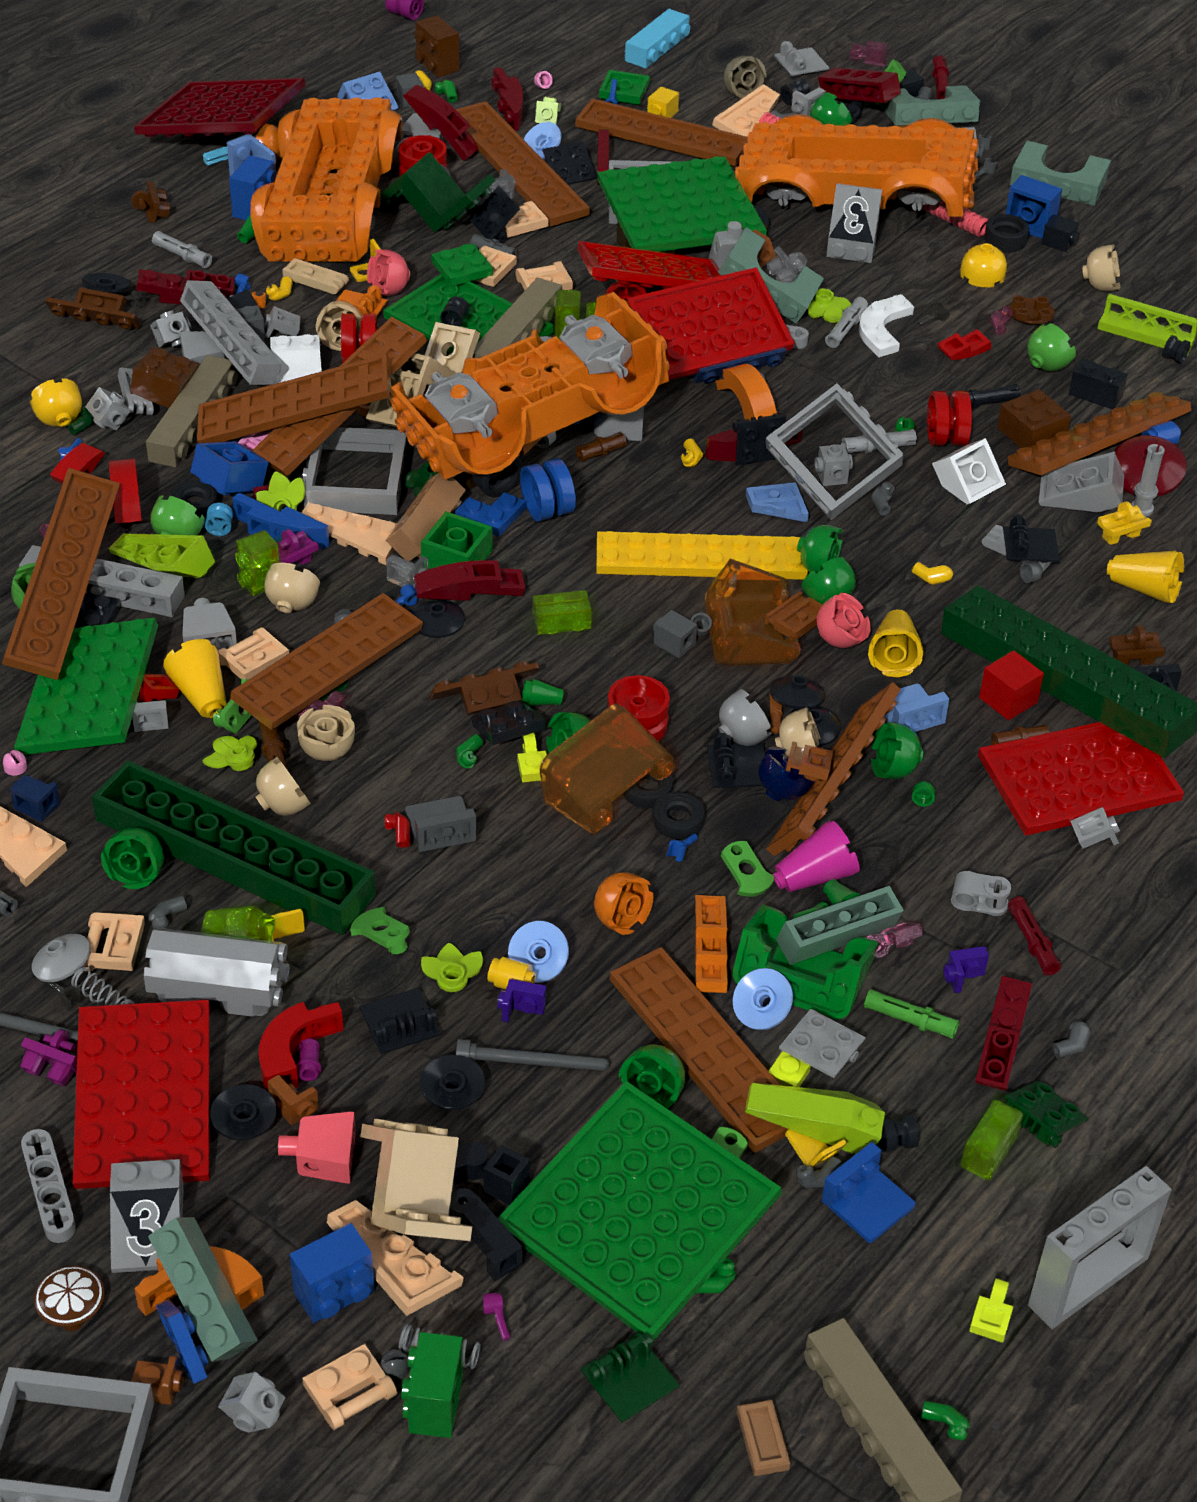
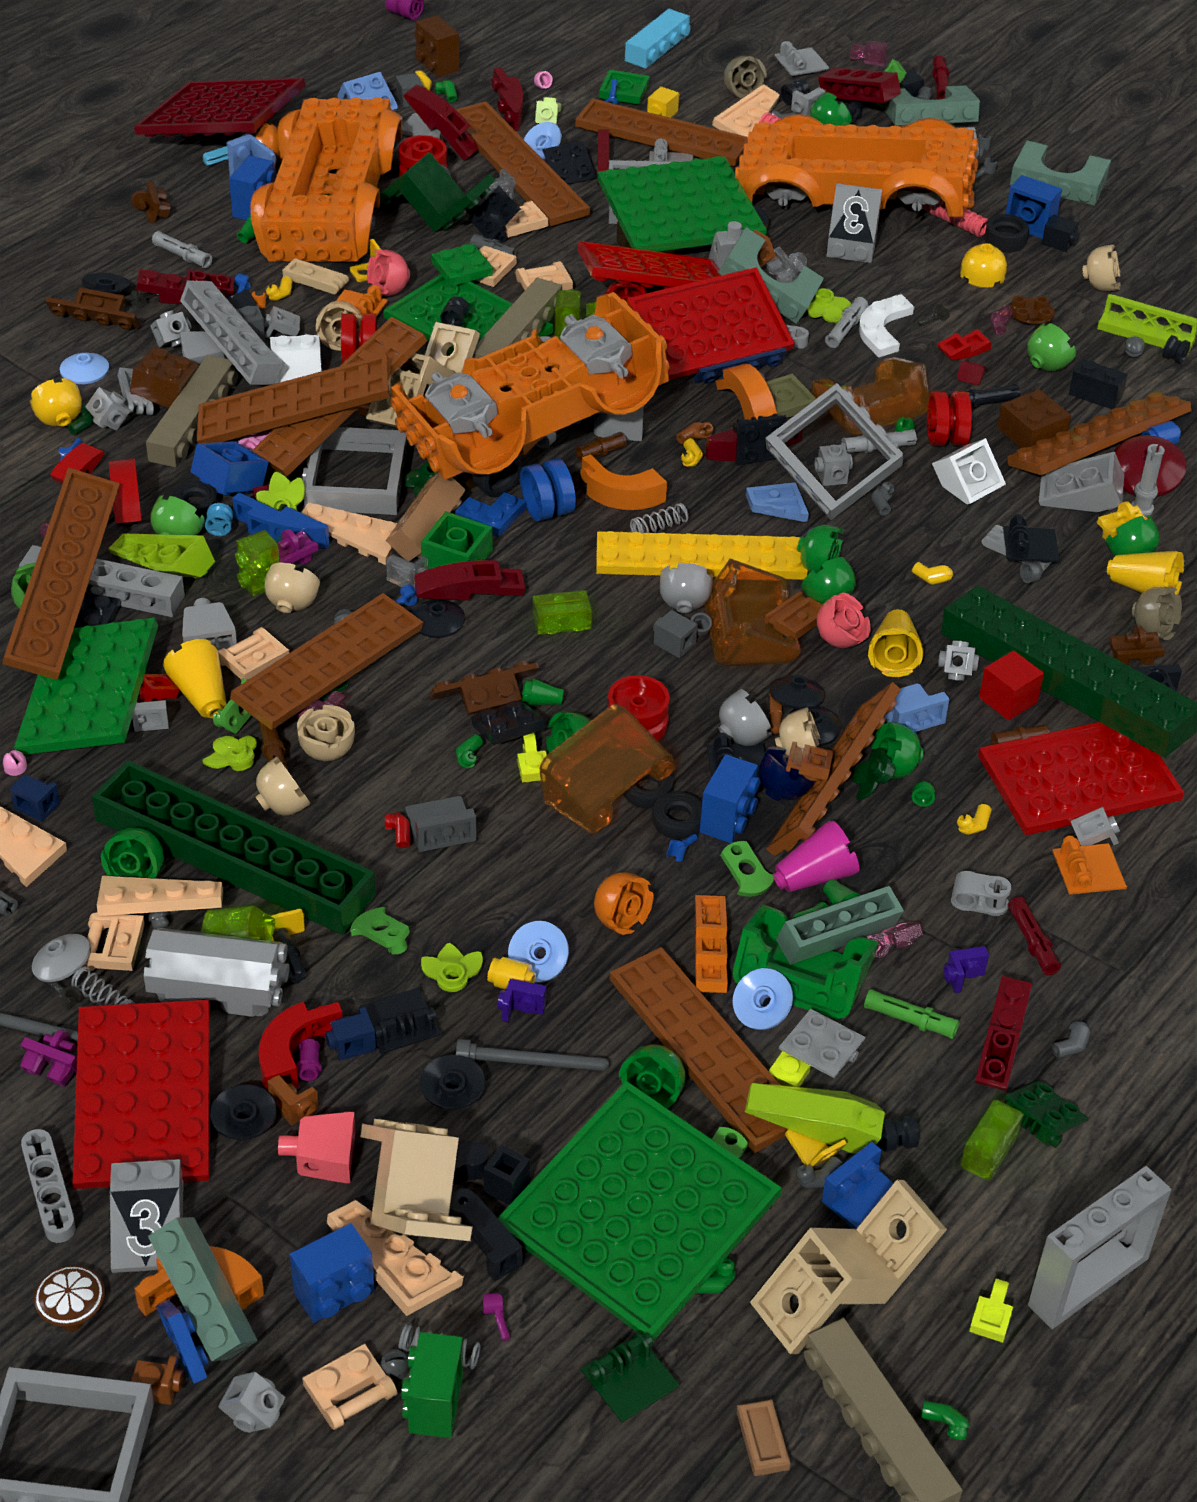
none -> light blue dish [60,353,109,384]
none -> light nougat wing [97,876,223,916]
none -> black axle [272,928,306,984]
none -> dark blue brick [325,1007,376,1061]
none -> orange arch [580,454,667,510]
none -> light grey piece [630,503,688,534]
none -> light grey hinge [649,138,693,162]
none -> light grey cylinder [659,563,713,613]
none -> dark orange arm [676,422,714,444]
none -> blue brick [700,754,760,843]
none -> tan bracket [750,1180,947,1354]
none -> olive plate [766,374,816,418]
none -> clear orange windscreen [811,357,929,434]
none -> dark green plate [852,748,895,801]
none -> light grey brick [938,641,979,681]
none -> dark red slope [957,361,988,385]
none -> yellow arm [957,804,992,835]
none -> orange hinge [1052,836,1127,895]
none -> green cylinder [1105,515,1160,557]
none -> dark grey hinge [1125,336,1144,358]
none -> dark tan cylinder [1132,586,1182,640]

